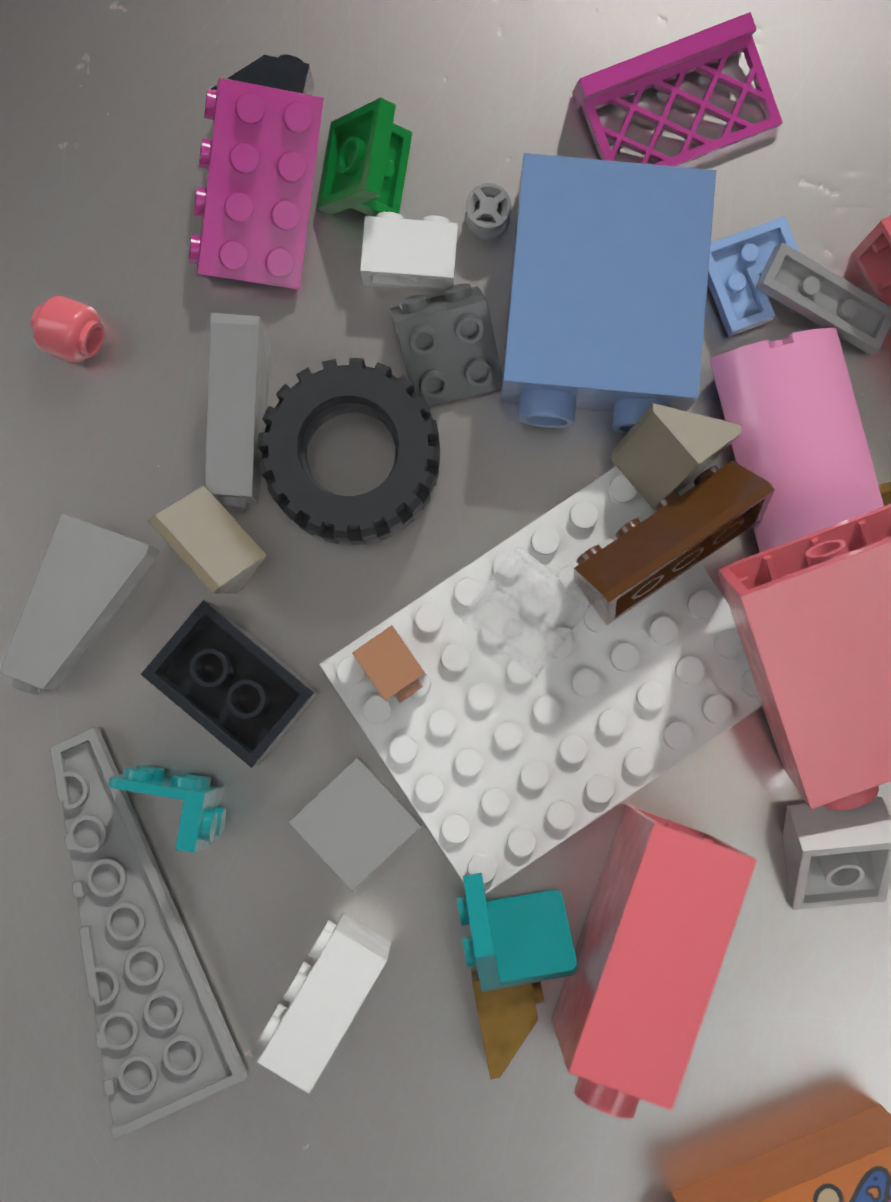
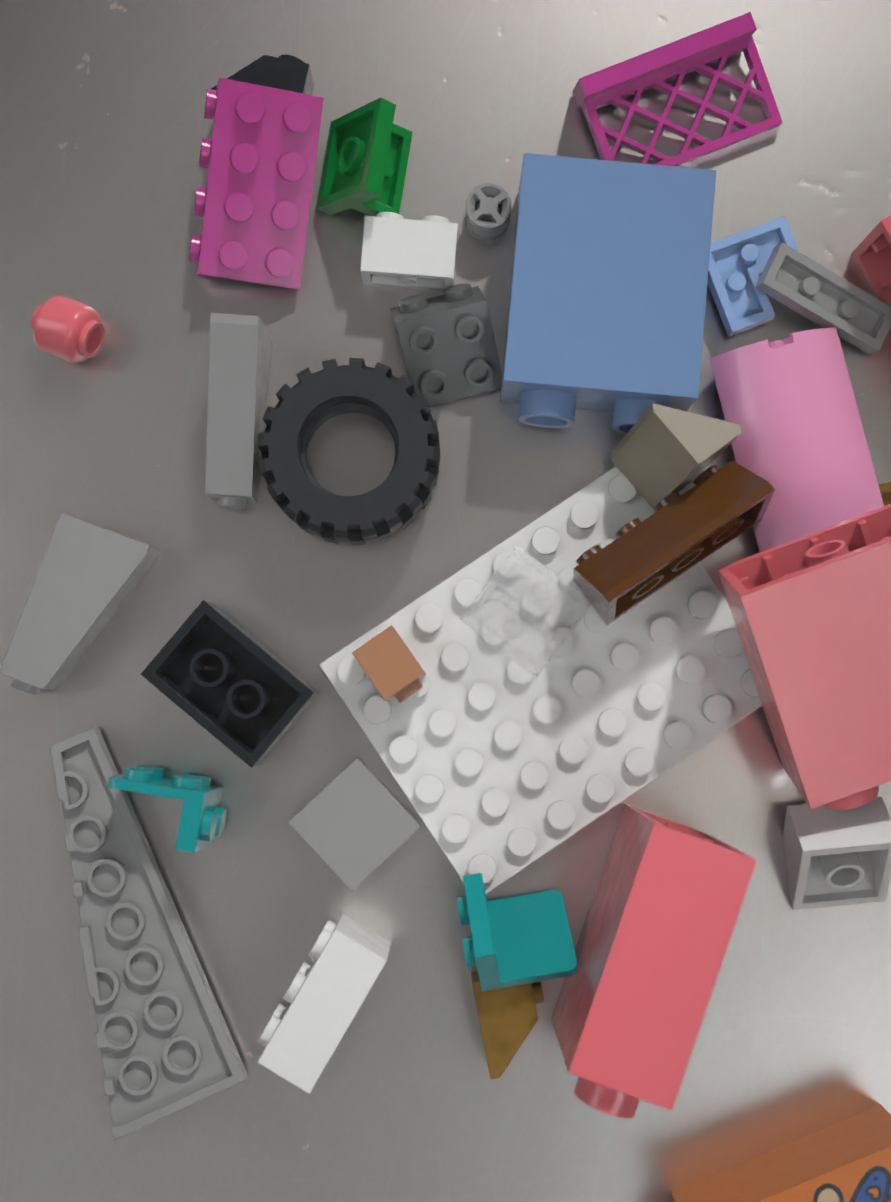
dark tan slope [148,485,267,594] -> none

